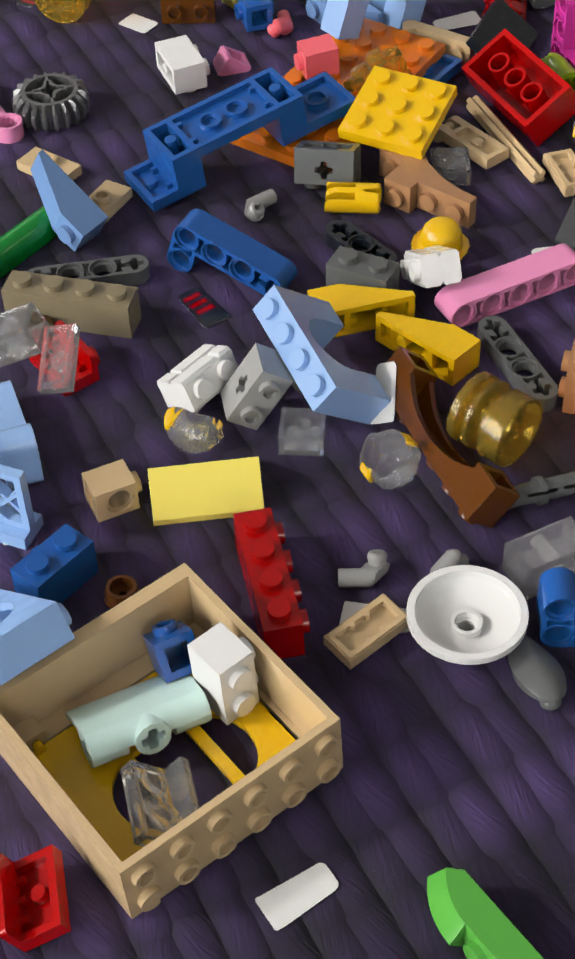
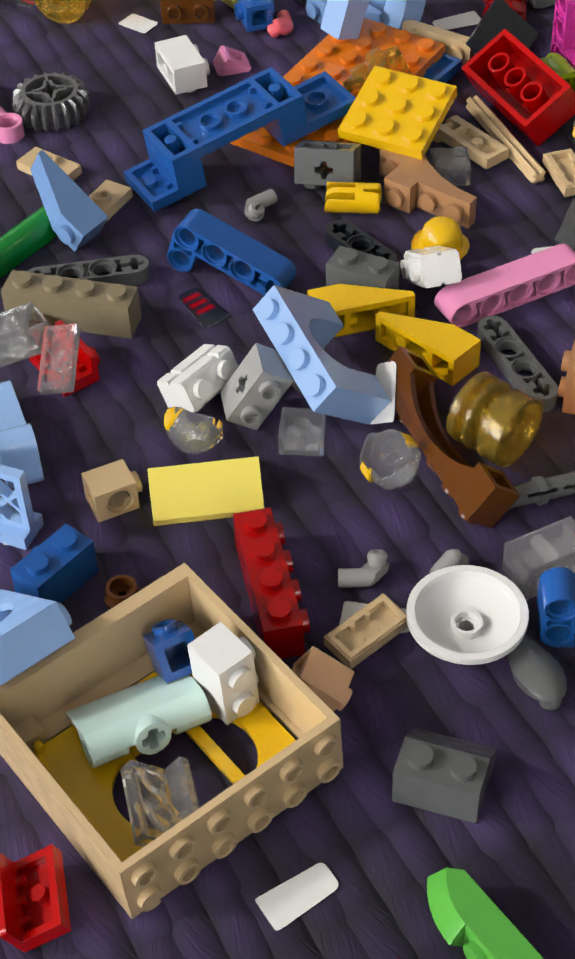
coral brick [294,33,339,80] -> none
none -> light nougat brick [291,646,355,711]
none -> dark grey slope [392,728,498,824]

